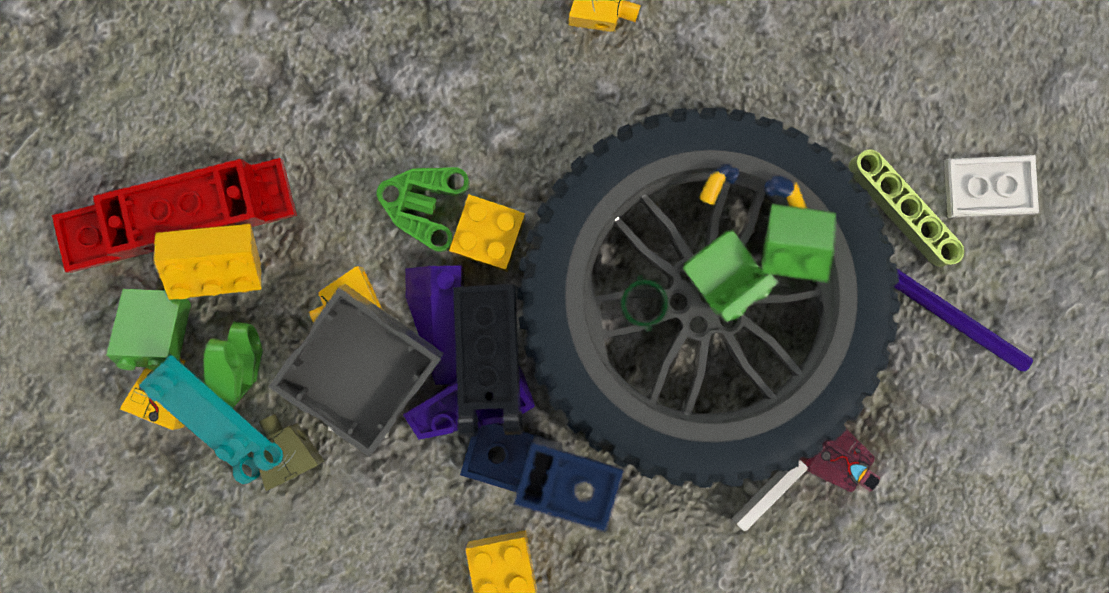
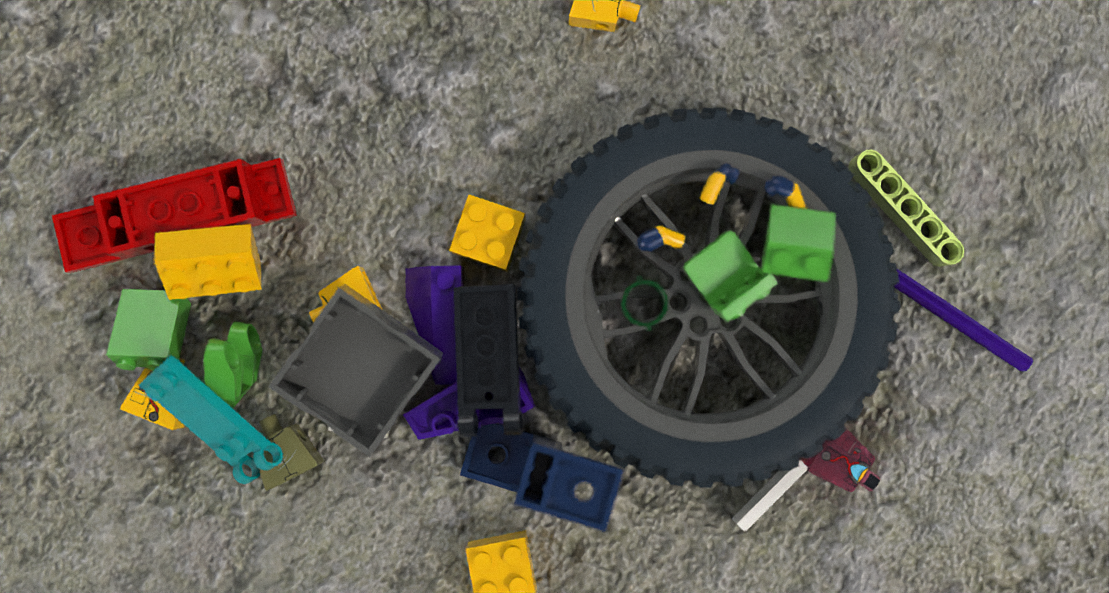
bright green connector [376,167,470,252] -> none
white tile [944,155,1039,218] -> none
none -> arm [637,226,685,252]

